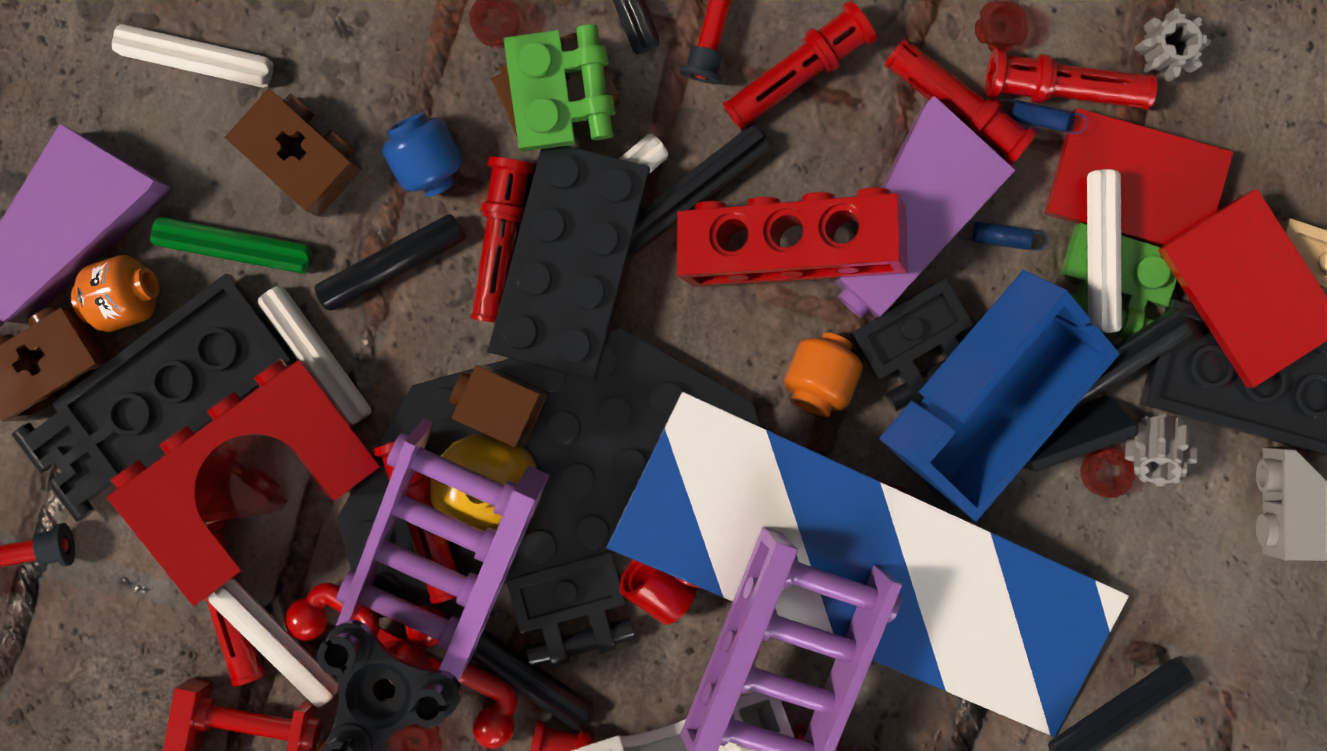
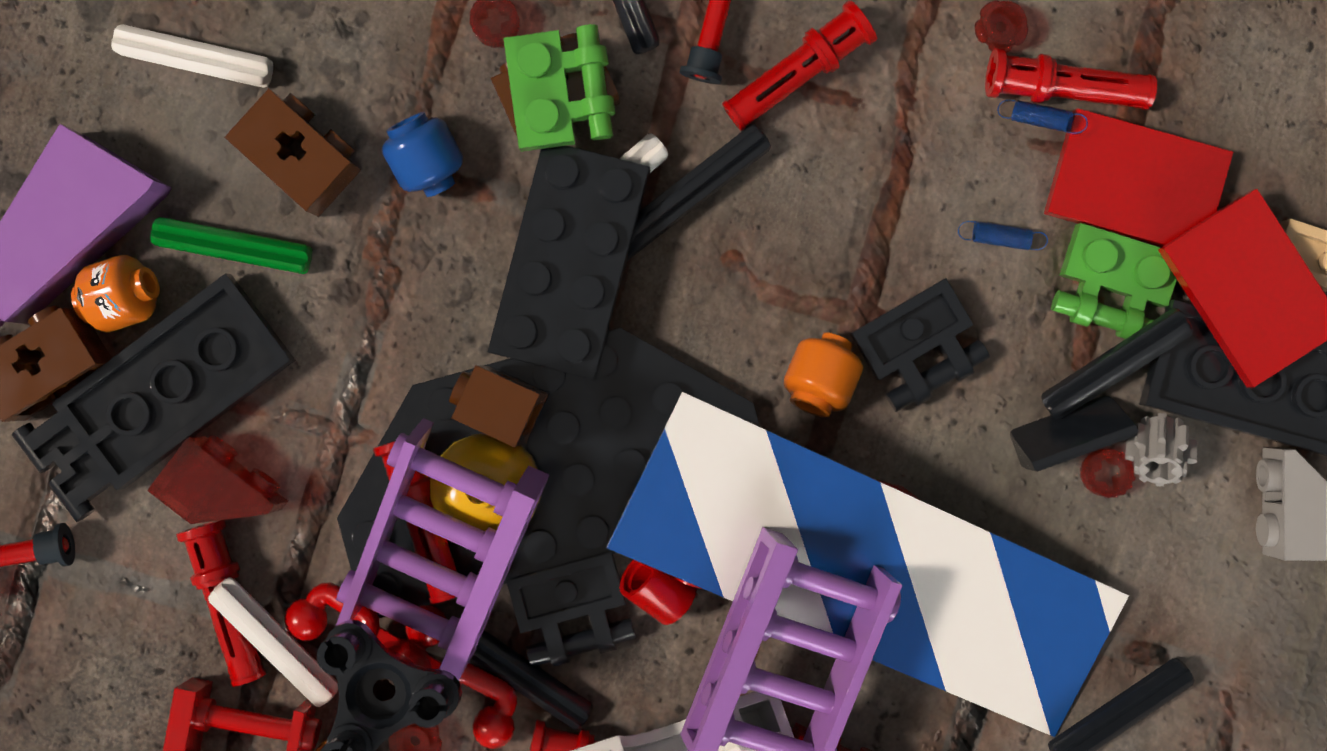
red arch [106,358,380,607] -> none
white axle [257,286,371,427] -> none
black axle [314,214,465,311] -> none
red pin [470,156,536,323] -> none
red brick [677,187,908,287] -> none
medium lavender slope [834,96,1015,319] -> none
blue piece [879,269,1120,522] -> none
red pin [884,37,1039,166] -> none
white axle [1087,169,1122,333] -> none
light grey gear [1135,8,1211,82] -> none

